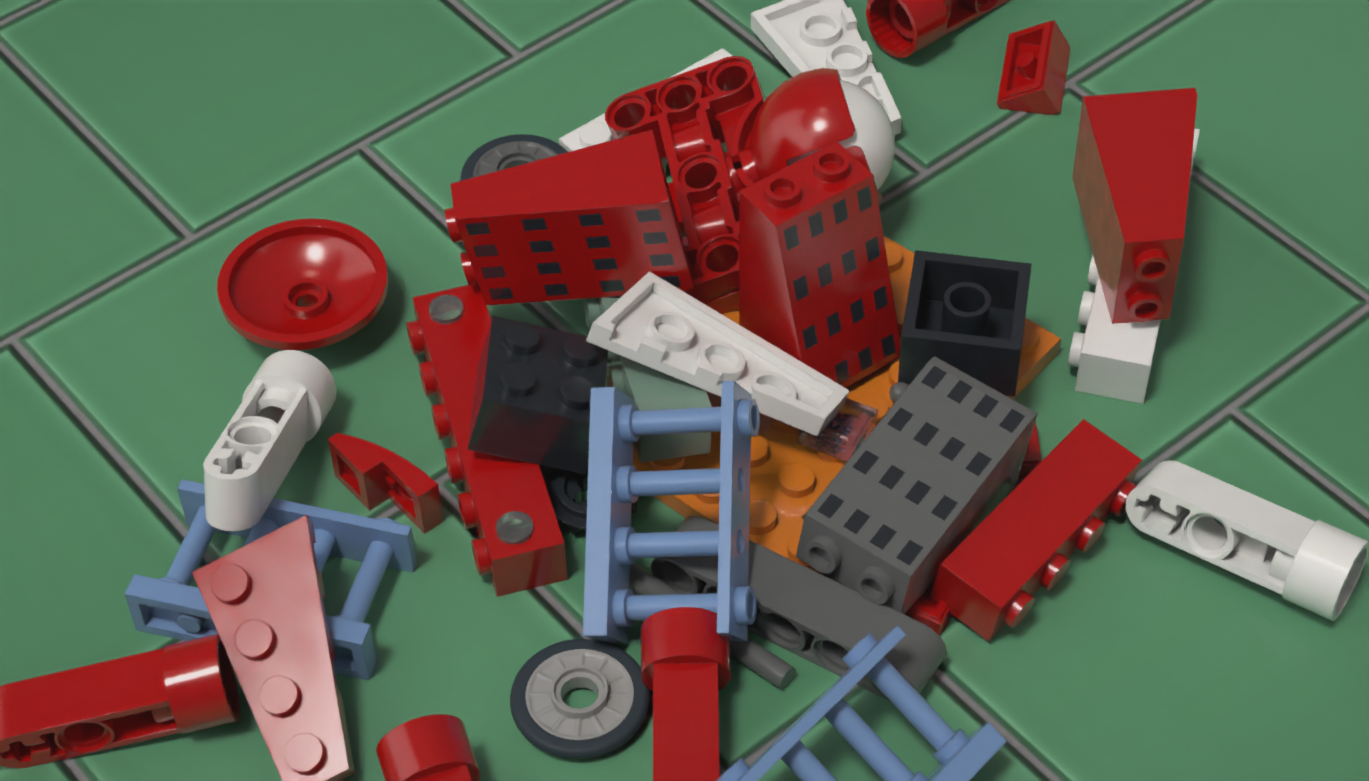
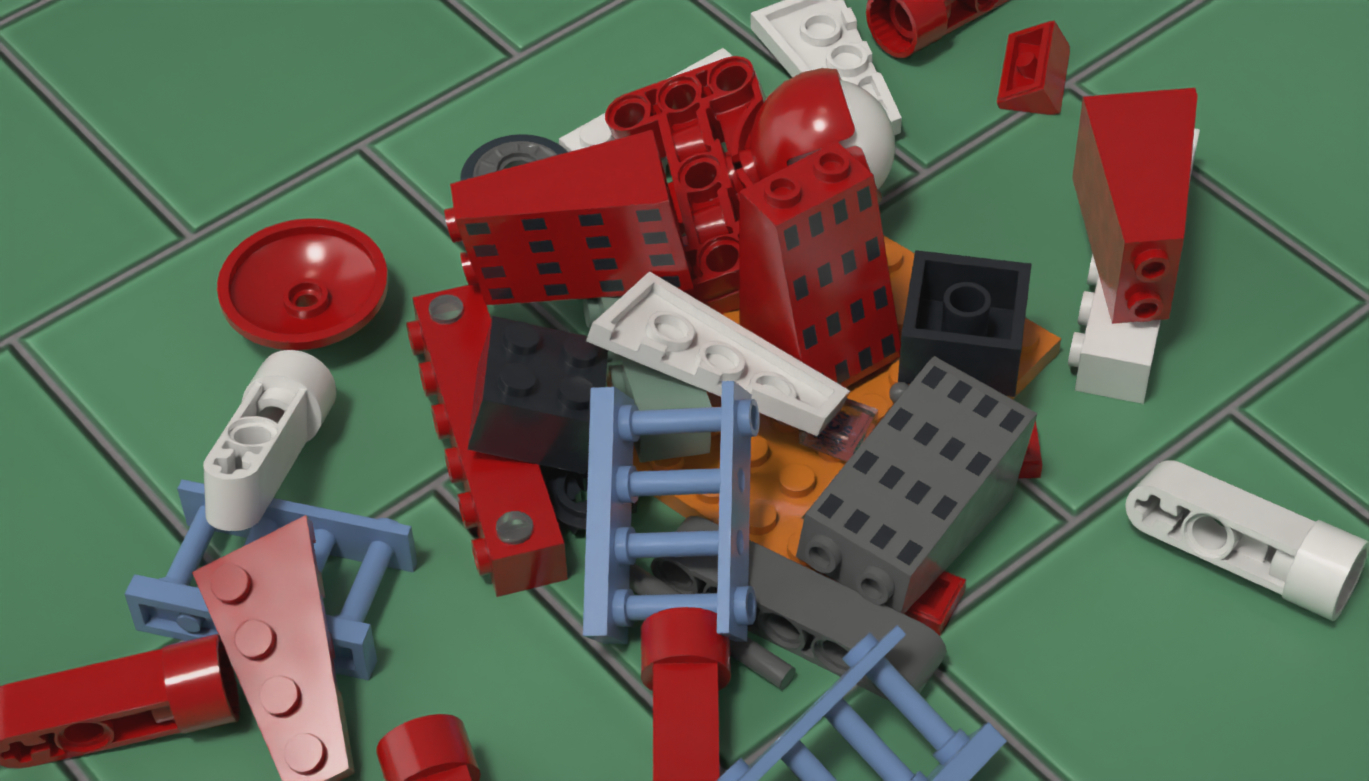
red slope [328,433,444,534] -> none
wheel [510,639,650,759] -> none
red brick [930,419,1142,642] -> none

